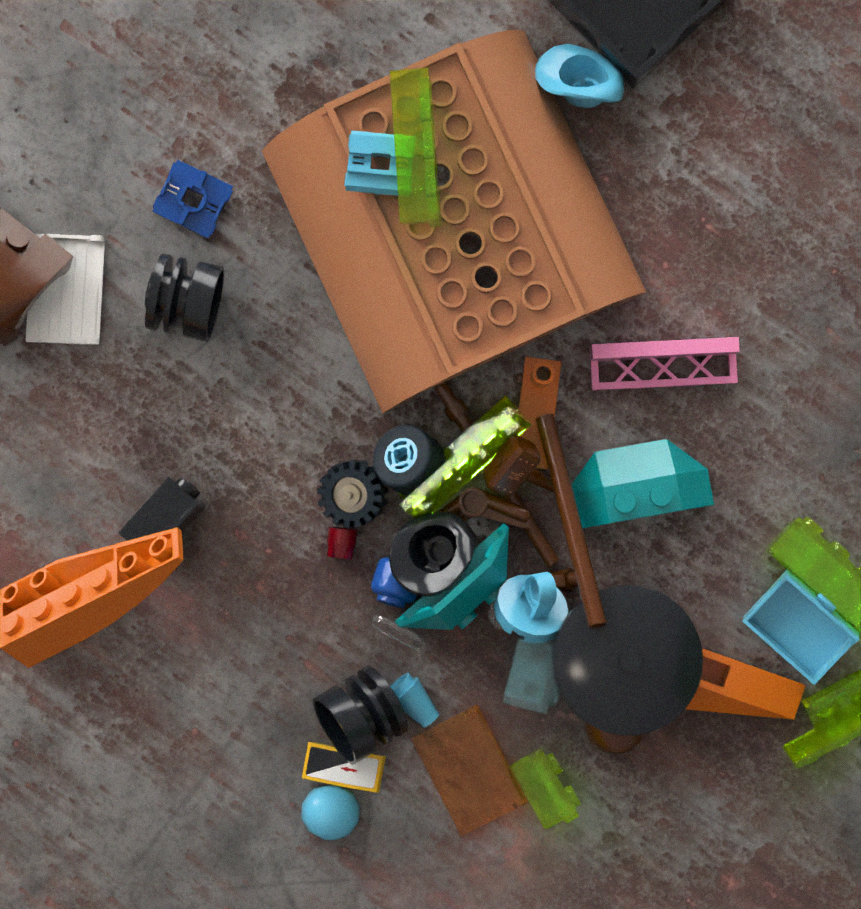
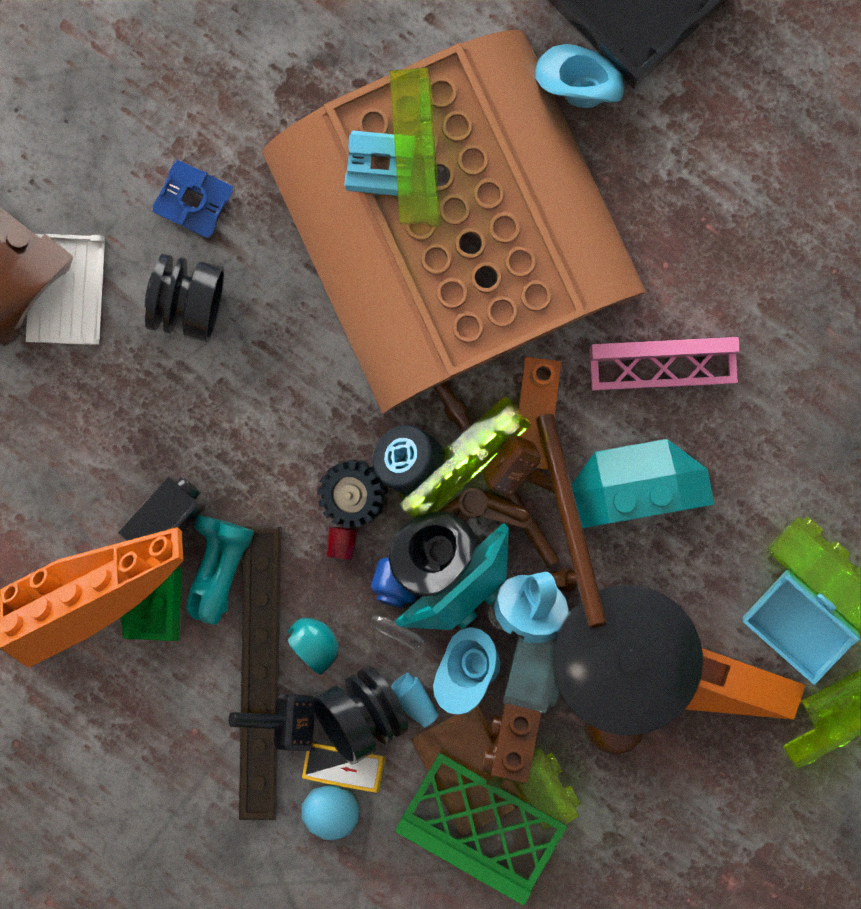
none -> green bracket [120,567,182,641]
none -> teal piece [186,515,254,625]
none -> black piece [228,694,315,751]
none -> dark brown tile [239,526,281,820]
none -> teal hair [287,617,339,675]
none -> green fence [395,752,567,906]
none -> medium azure piece [433,627,501,715]
none -> reddish brown bracket [482,704,541,788]

